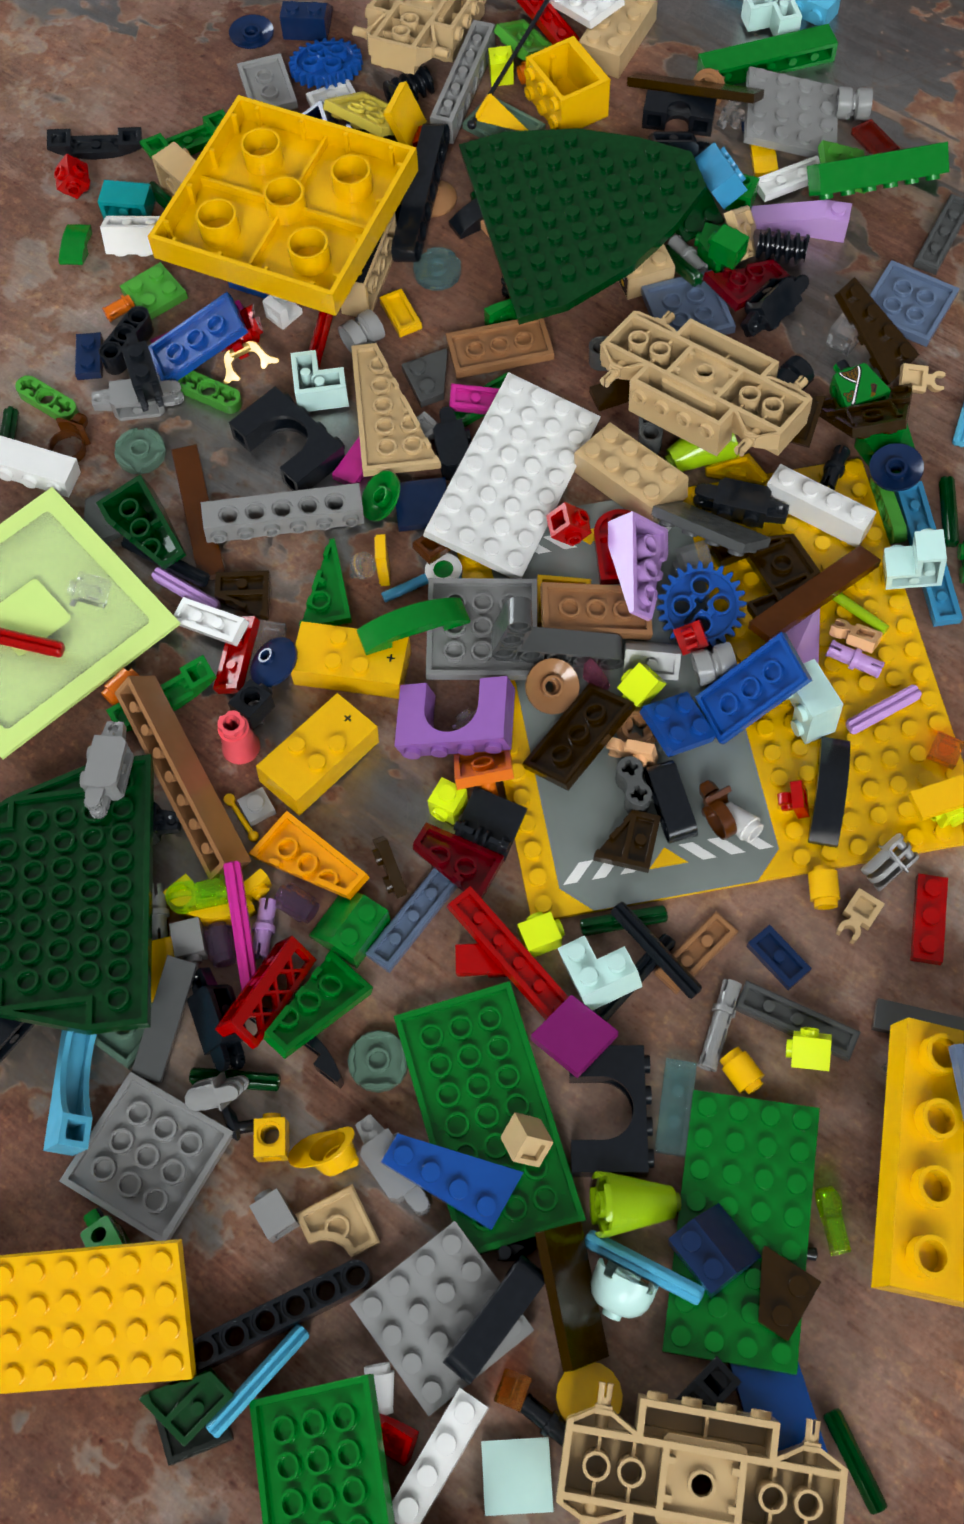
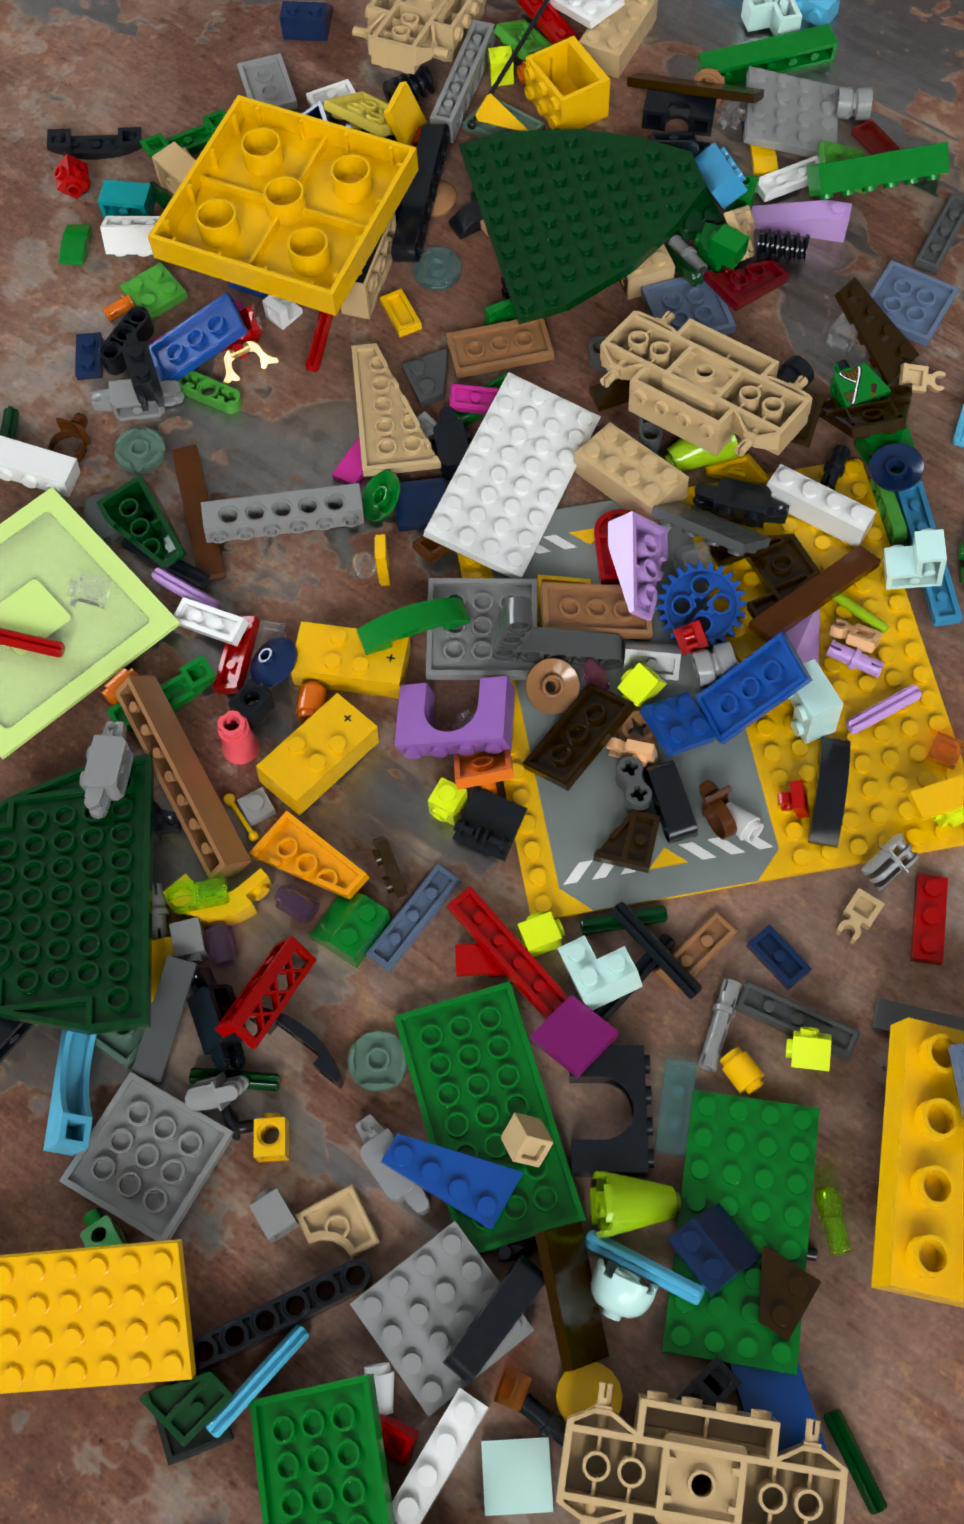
bright green beam [15,376,79,421] -> none
dark brown wing [214,570,271,621] -> none
dark pink axle [223,861,257,991] -> none
dark blue dish [229,14,274,49] -> none
black arch [229,387,345,491] -> none
lavender pin [252,898,278,960] -> none
green wing [263,950,373,1059] -> none
blue gear [288,37,363,89] -> none
yellow piece [288,1126,359,1177] -> none
light aqua brick [290,350,349,412] -> none
green wing [299,538,352,627] -> none
light grey wheel [338,309,385,353] -> none
piece [381,553,463,603] -> none
dark red wing [413,822,504,899] -> none
red brick [546,502,592,546] -> none
black hinge [740,275,810,337] -> none
yellow brick [808,865,840,910] -> none
dark green axle [939,476,960,548] -> none
none -> orange brick [296,681,327,723]

